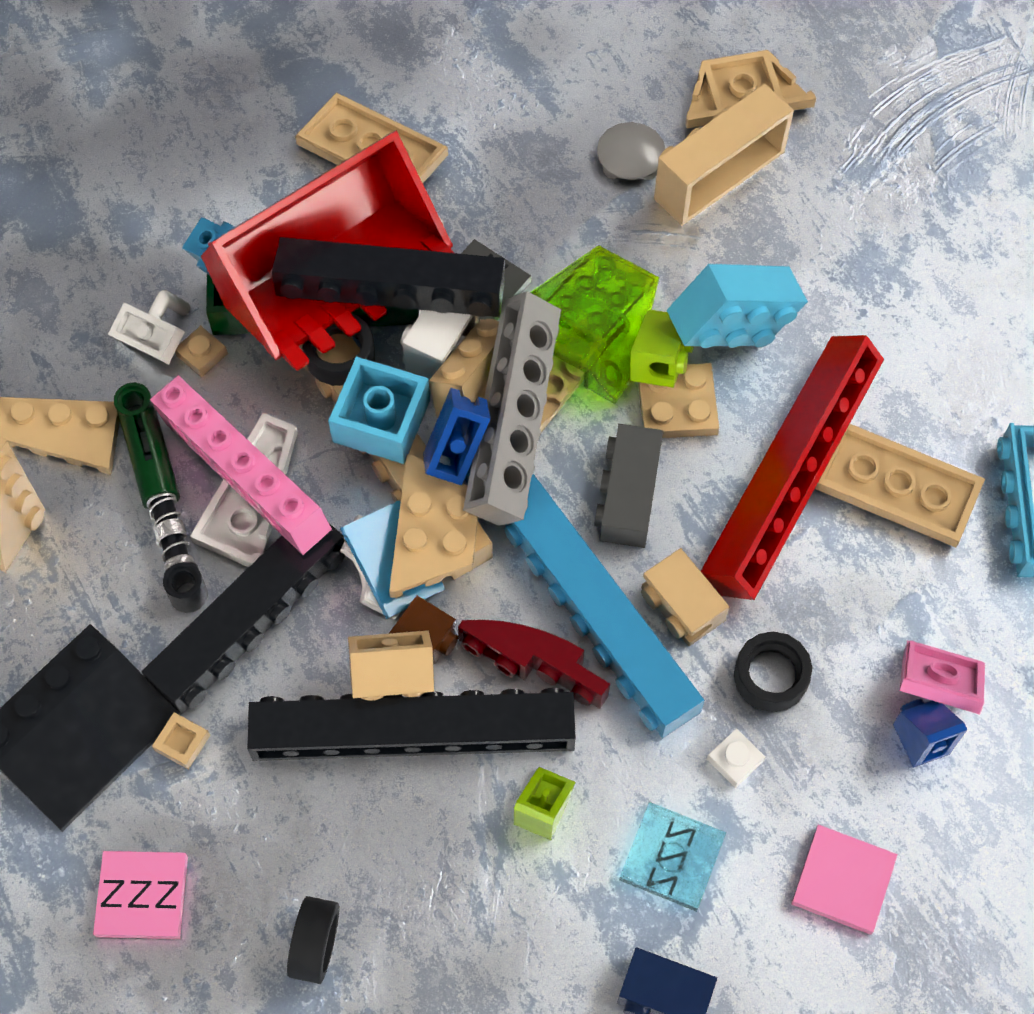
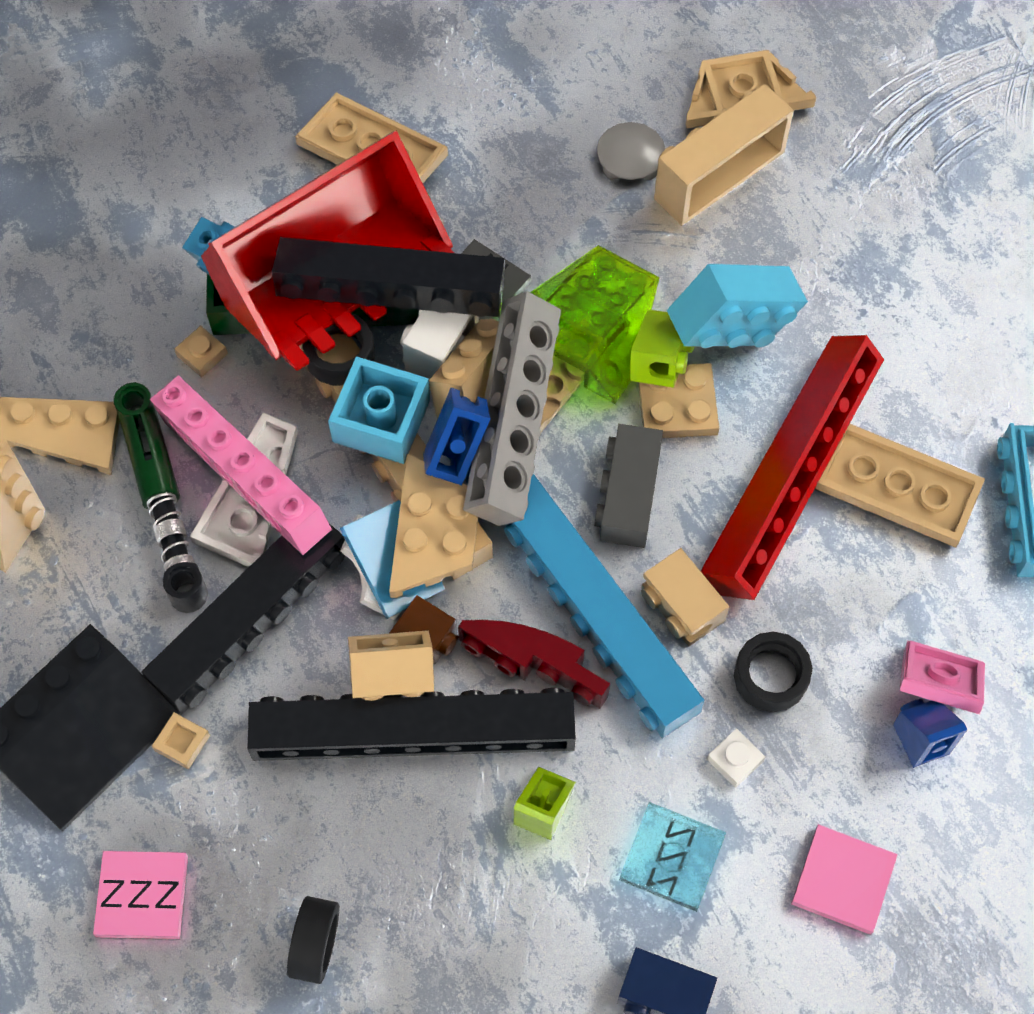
white plate [108,290,190,365] -> none

